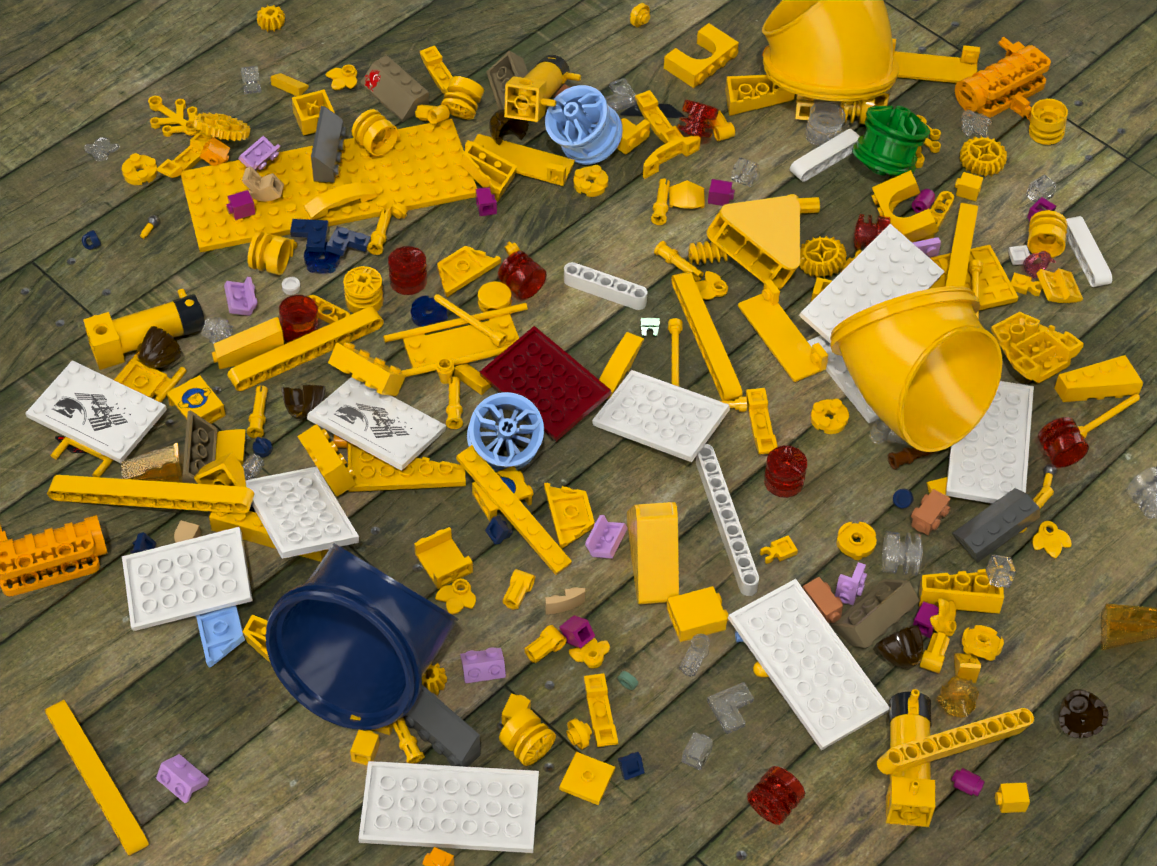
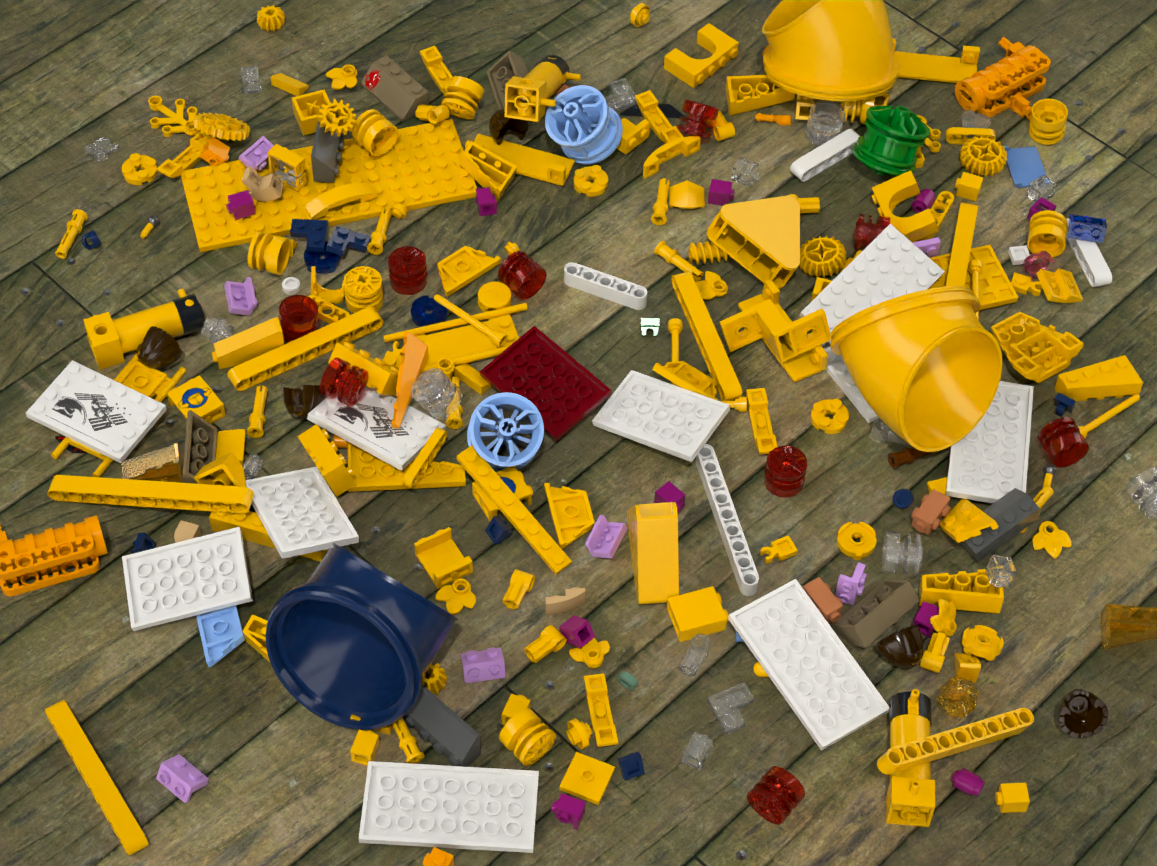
dark blue tile [253,437,272,458] -> none
yellow slope [599,332,644,399] -> none
none -> yellow pin [55,209,88,259]
none -> yellow piece [268,144,307,191]
none -> yellow helmet [311,266,345,304]
none -> yellow gear [317,99,356,137]
none -> clear red wheel [320,357,368,407]
none -> yellow plate [383,341,404,368]
none -> light orange wedge [391,332,428,428]
none -> yellow beam [403,427,448,489]
none -> clear wheel [411,368,462,419]
none -> magenta brick [551,793,586,830]
none -> yellow wing [652,361,718,401]
none -> magenta brick [654,481,685,513]
none -> yellow bracket [720,299,831,363]
none -> light orange piece [755,113,791,125]
none -> yellow wing [940,498,999,543]
none -> yellow beam [945,127,996,145]
none -> medium blue piece [1005,145,1049,188]
none -> dark blue tile [1054,392,1076,417]
none -> clear blue bracket [1067,214,1107,243]

